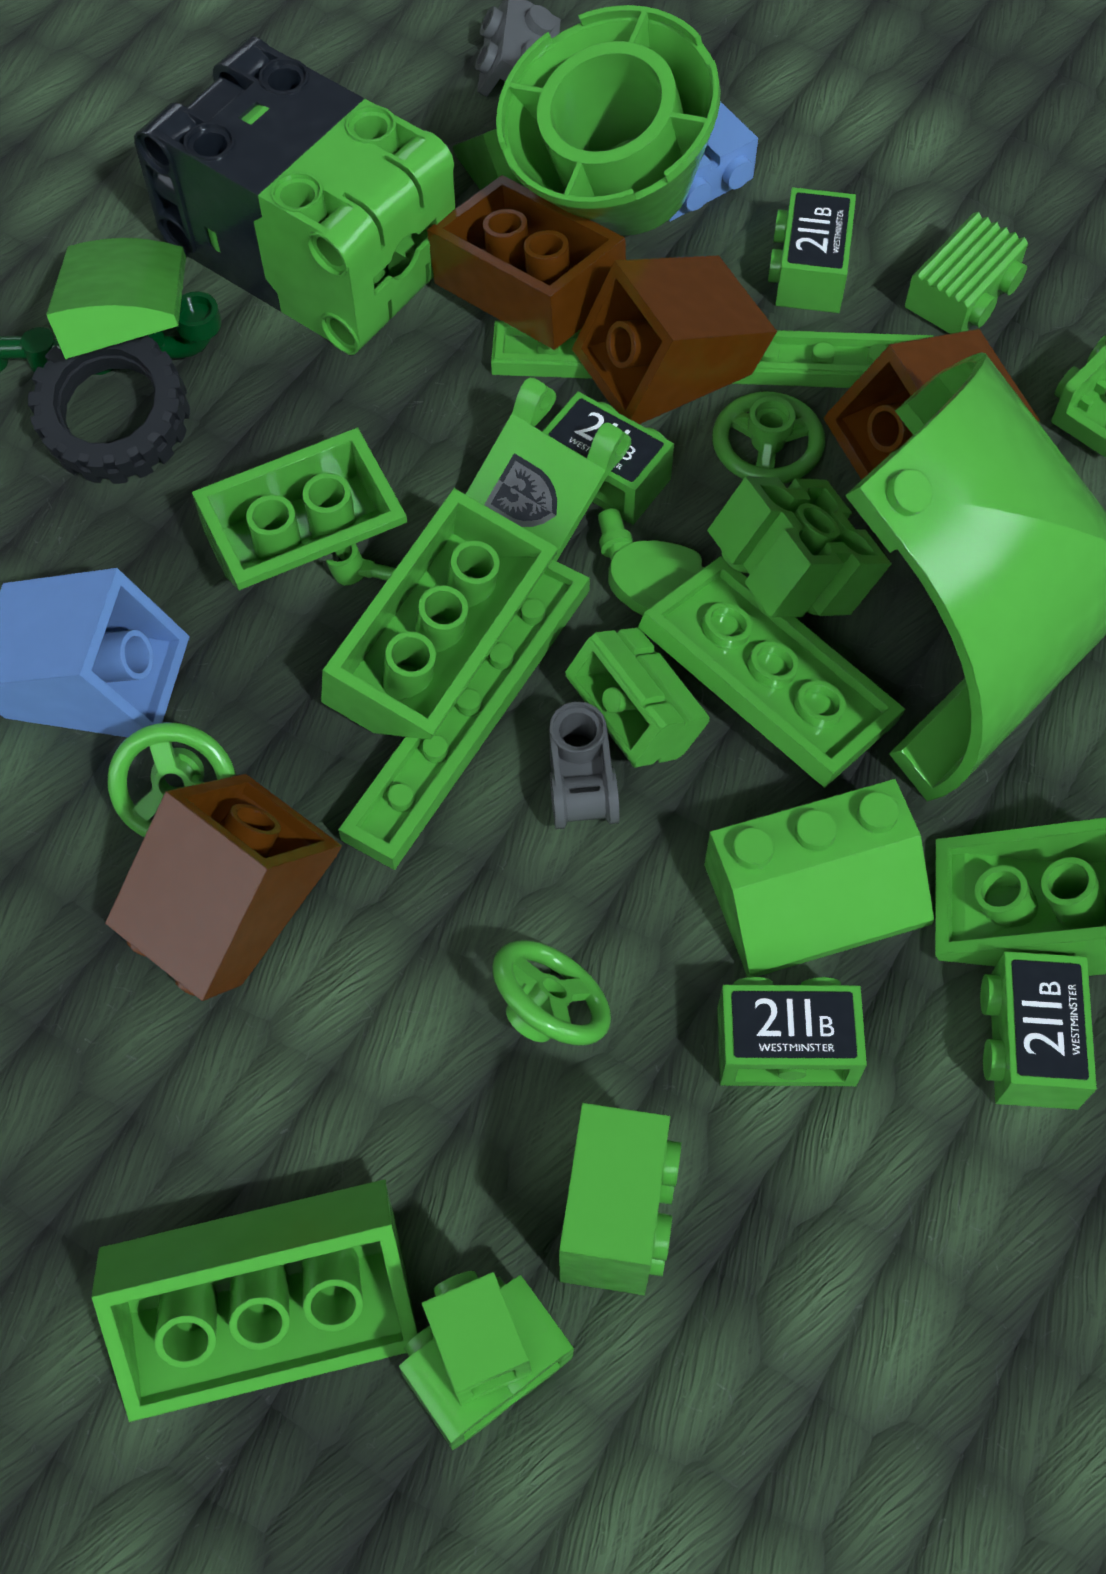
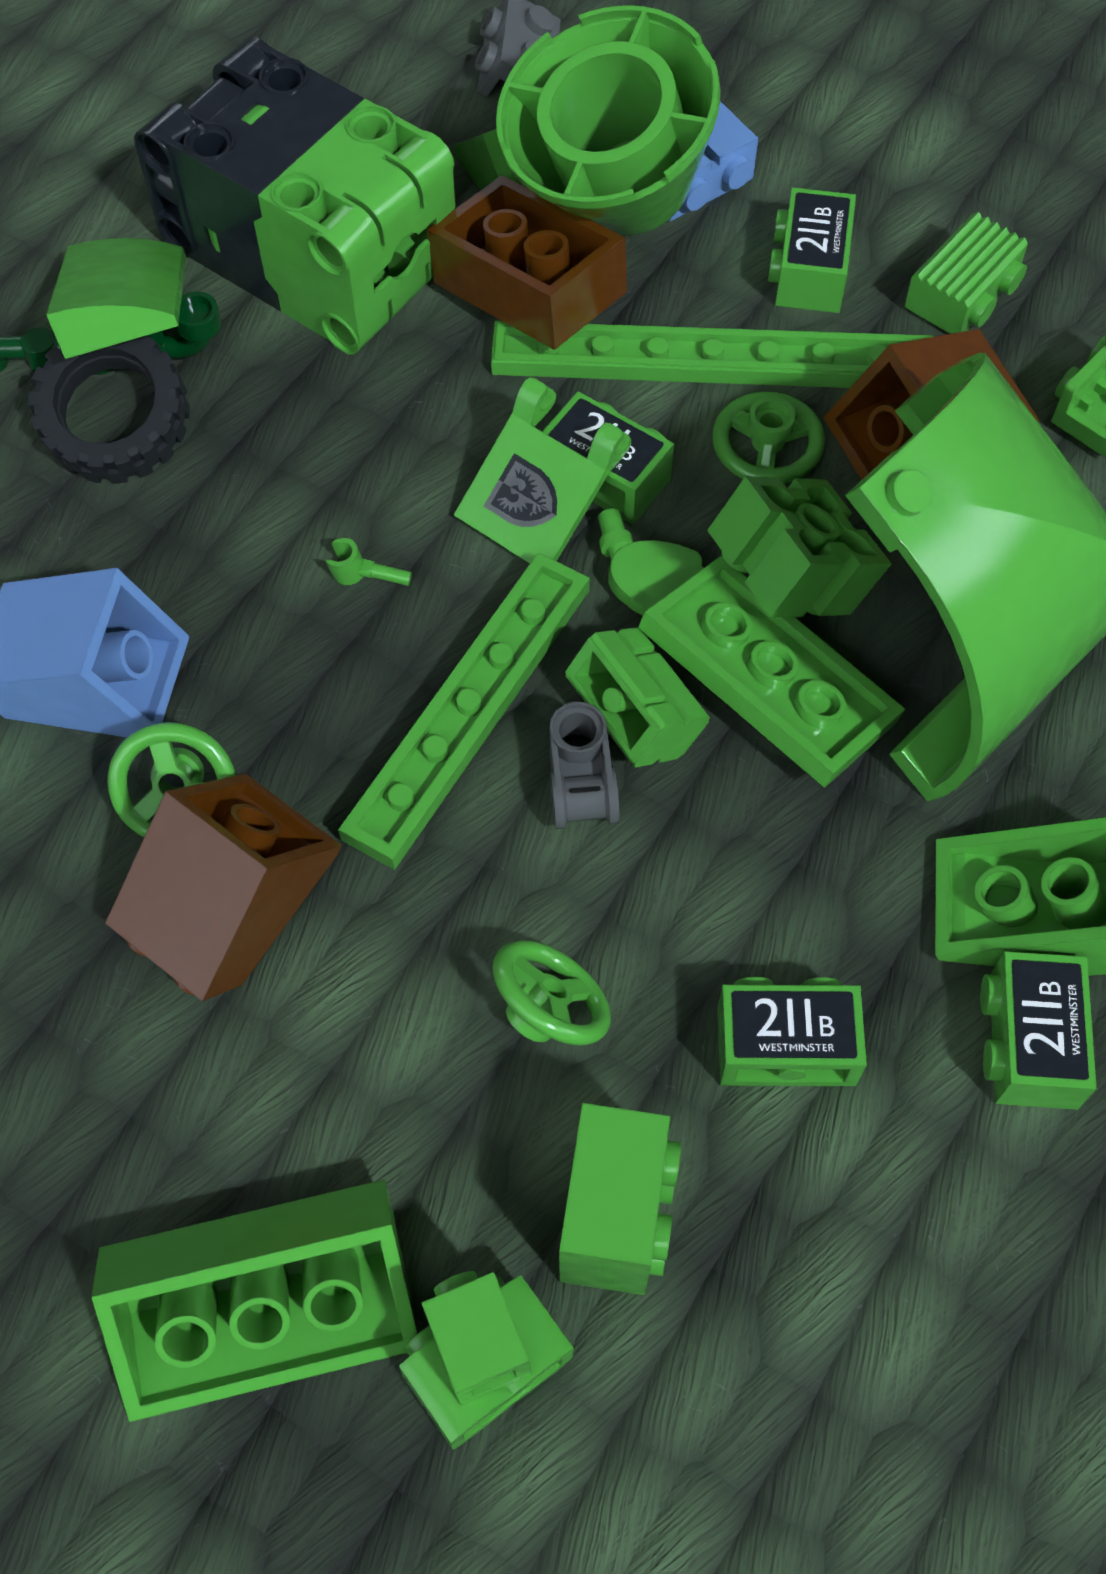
bright green slope [192,427,407,590] -> none
bright green slope [321,488,558,740] -> none
reddish brown slope [572,255,777,424] -> none
bright green slope [704,779,934,977] -> none

